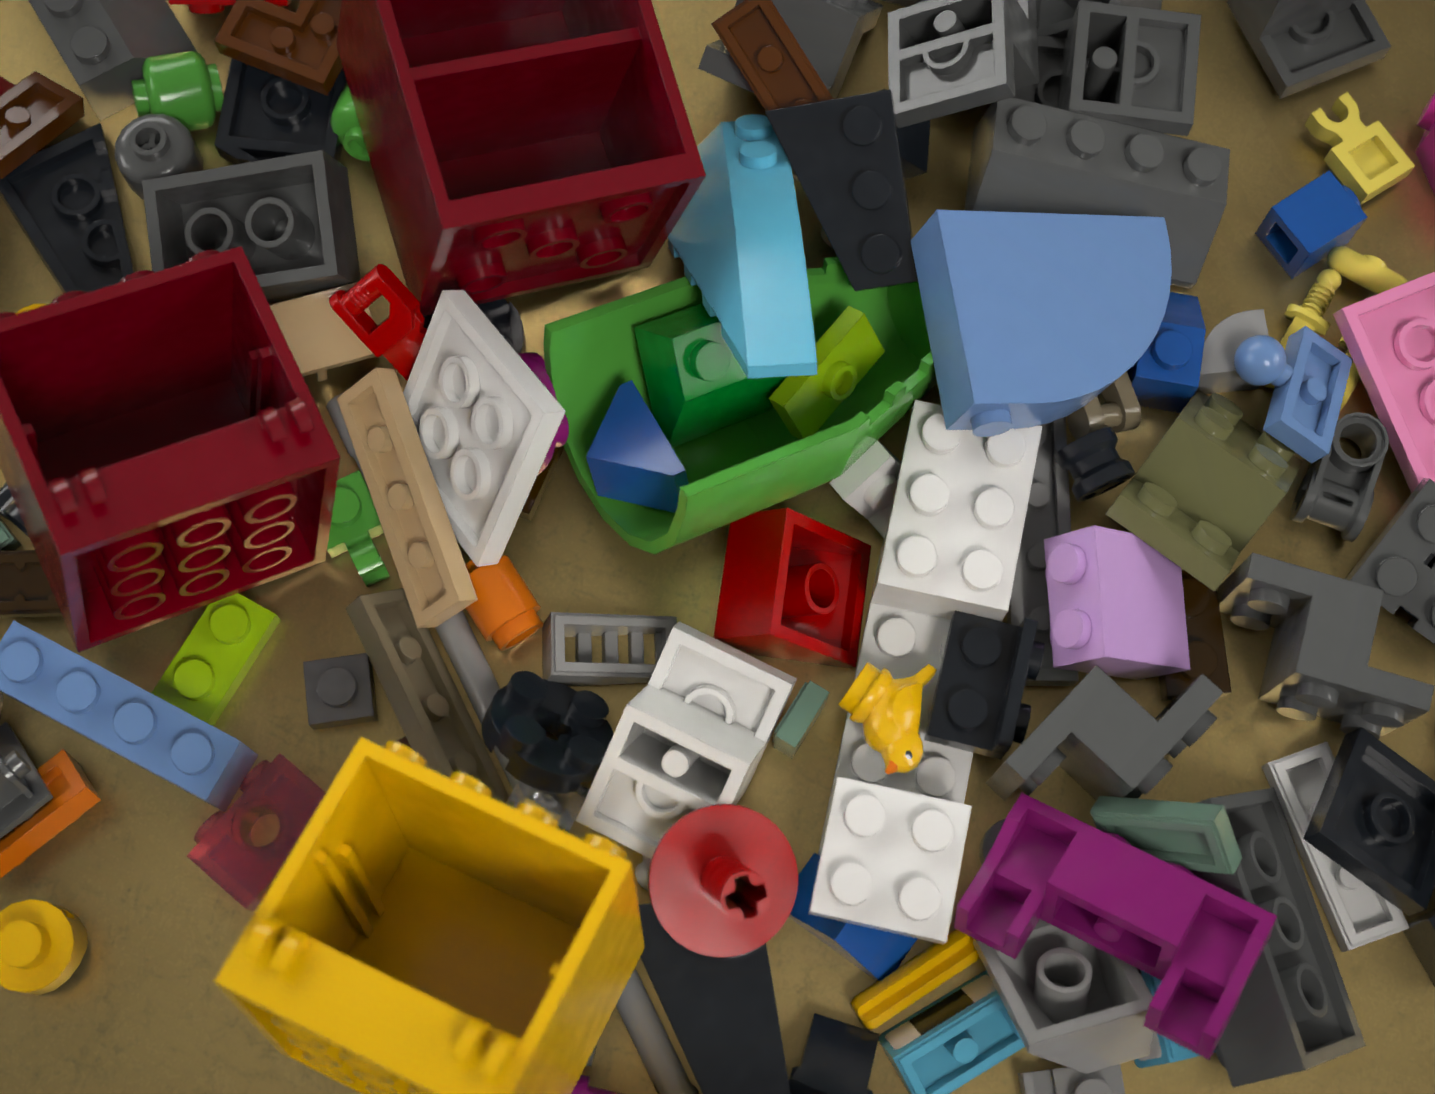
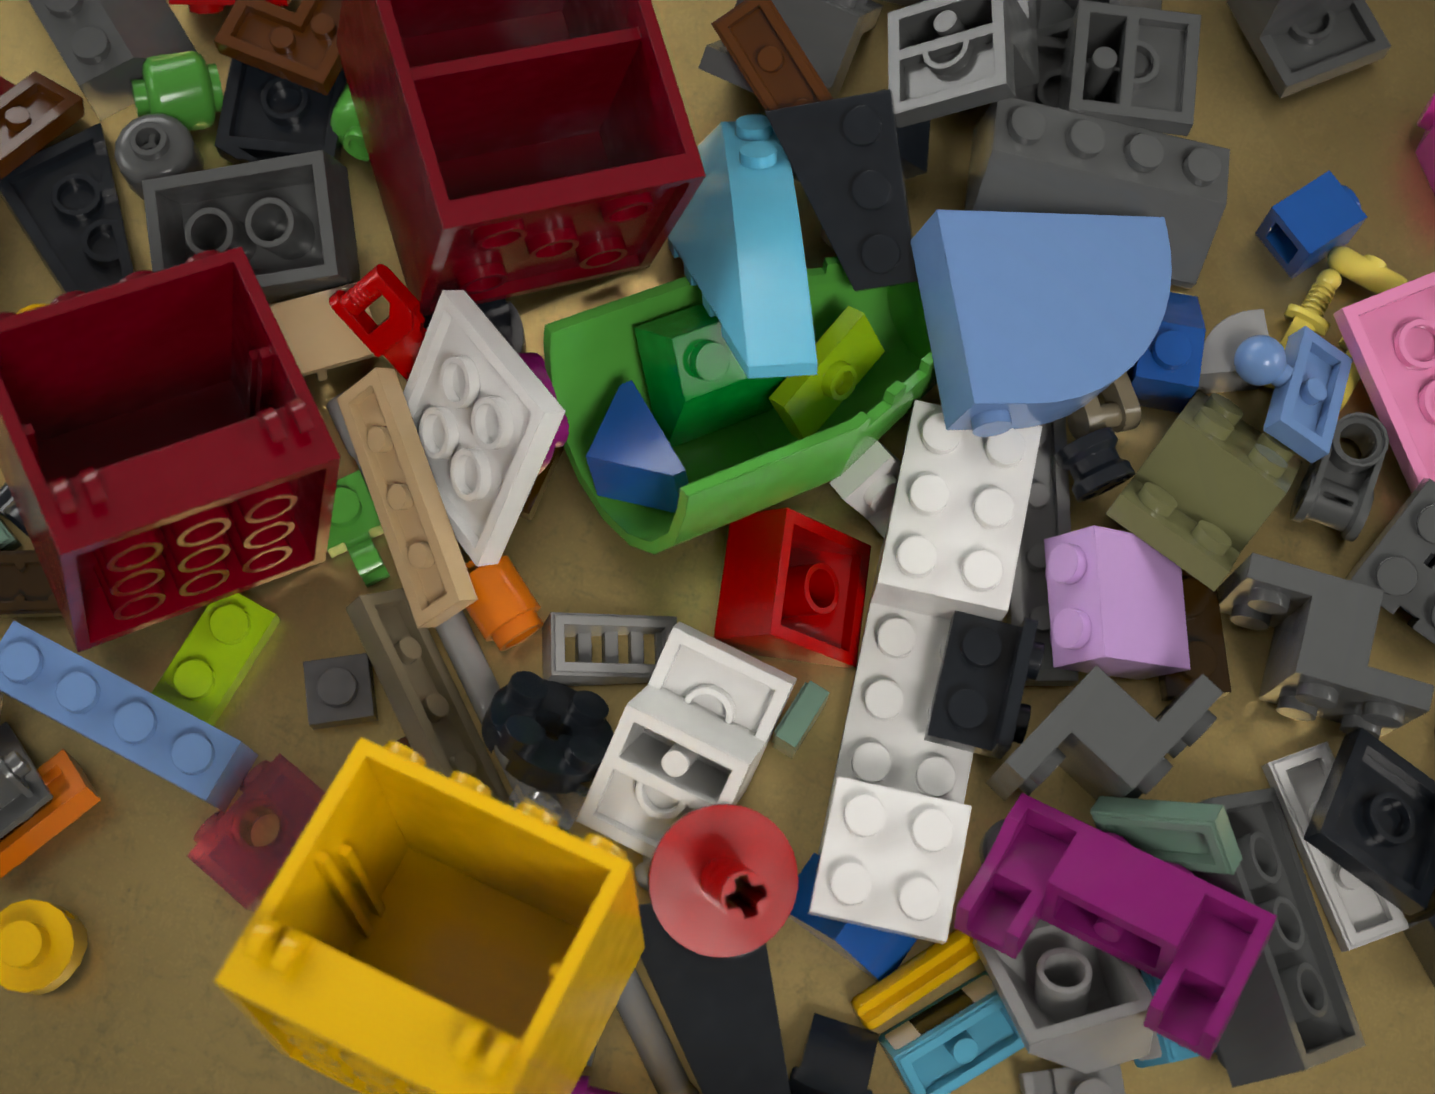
yellow animal [838,662,937,775] -> none
light yellow plate [1304,92,1415,205] -> none

